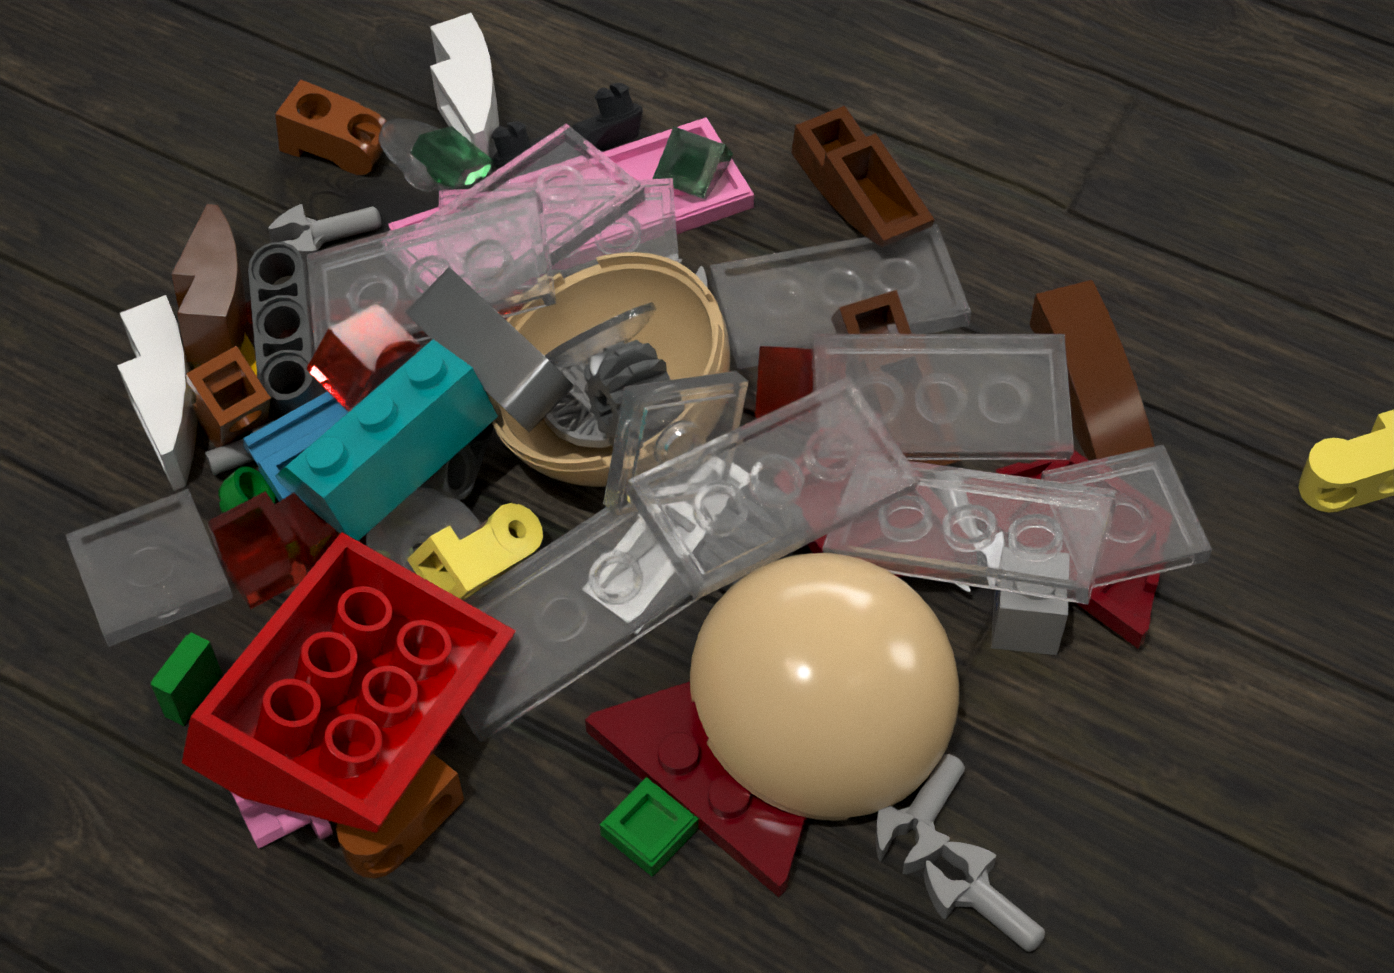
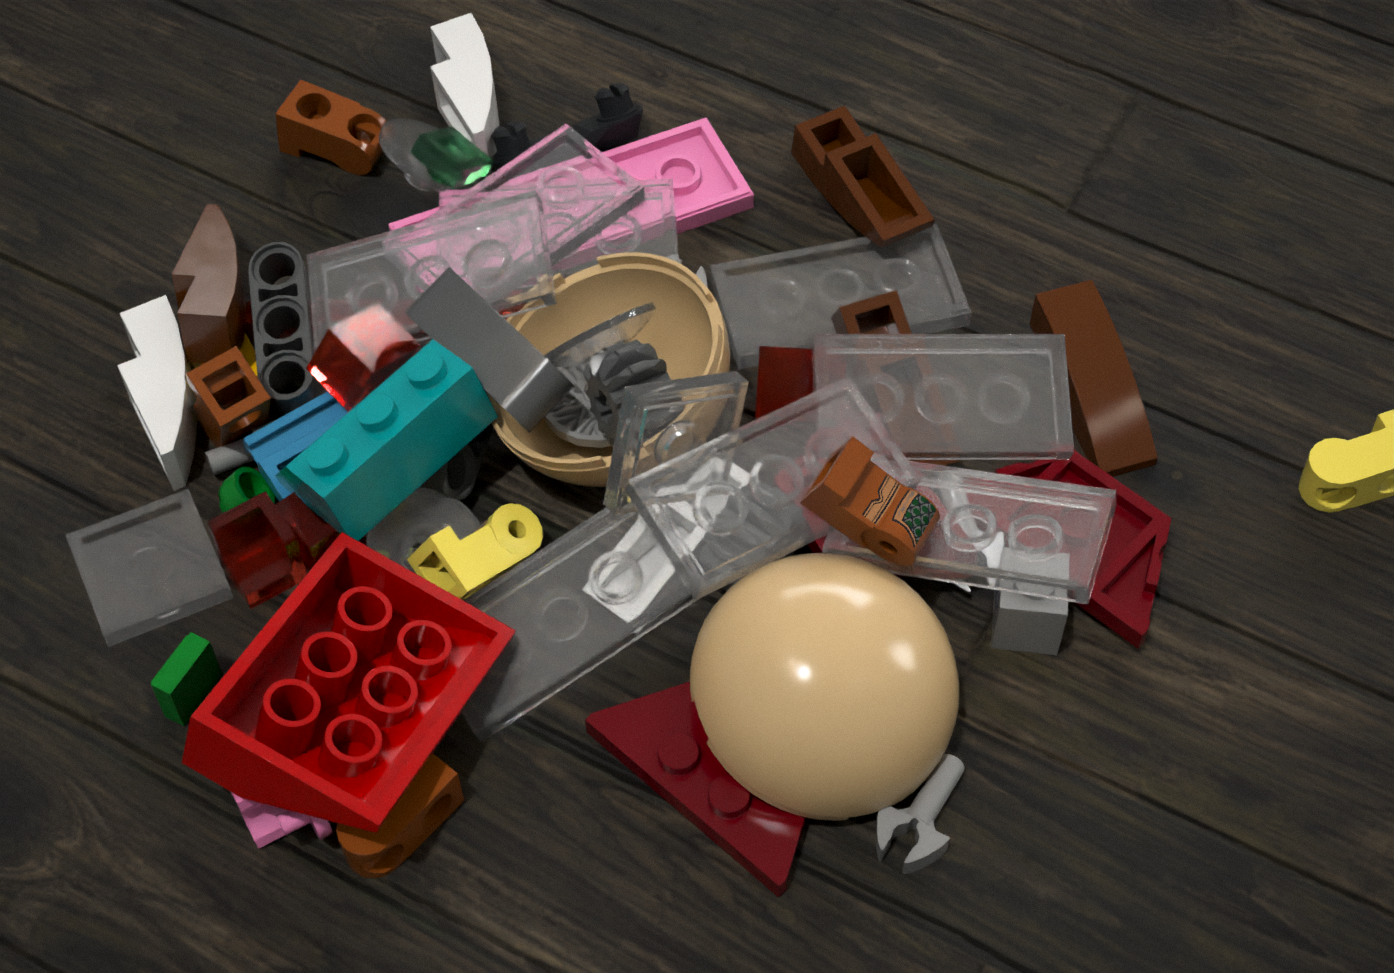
light grey bar [268,204,382,266] -> none
green tile [600,777,699,877] -> none
clear green slope [652,126,733,200] -> none
light grey bar [924,842,1045,952] -> none
clear tile [1040,445,1212,590] -> none
none -> dark orange leg [800,436,940,566]

